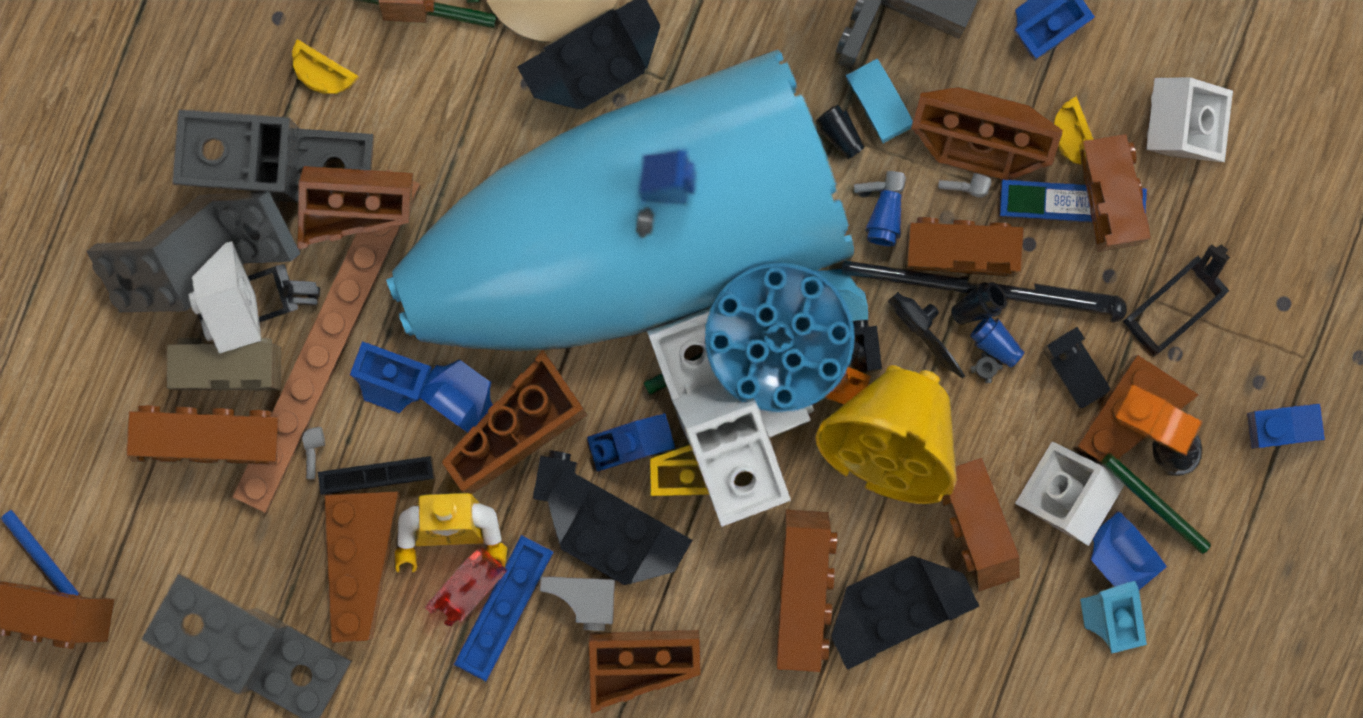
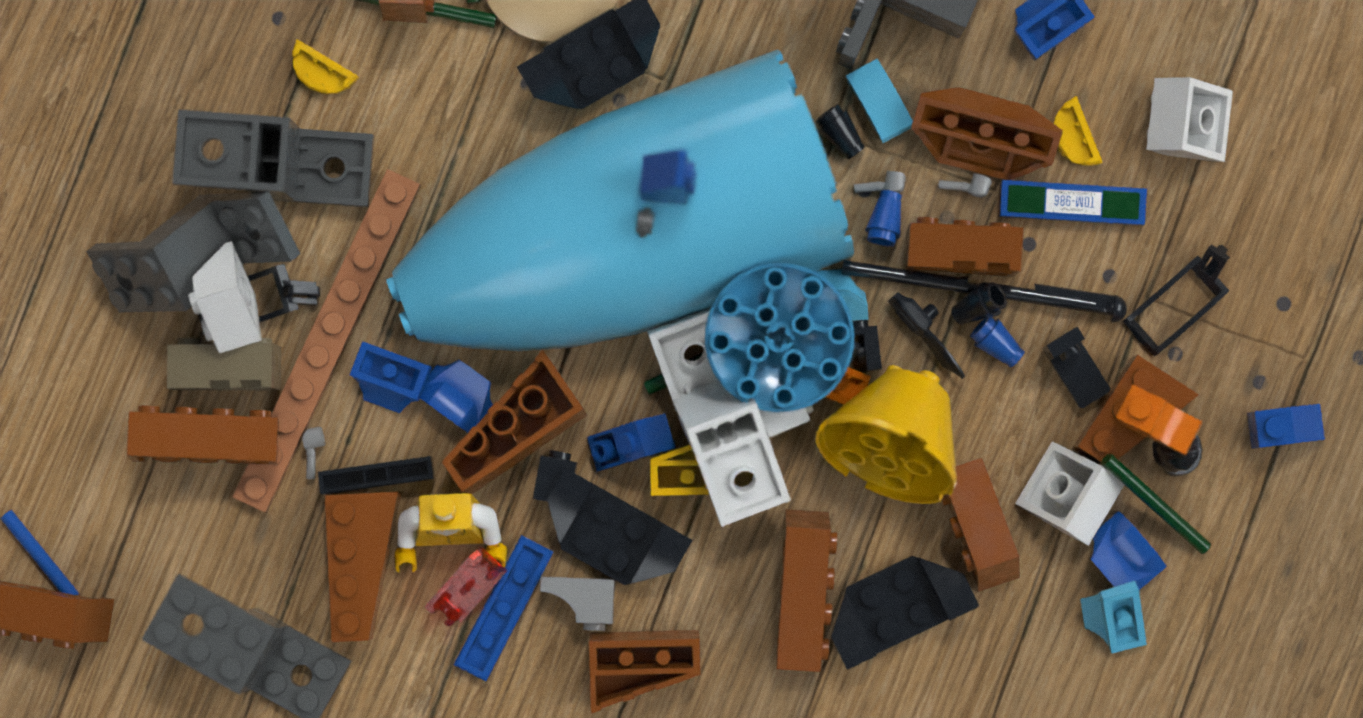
dark orange wedge [297,166,413,250] -> none
dark grey piece [970,352,1002,384] -> none
dark orange wedge [1078,134,1151,252] -> none

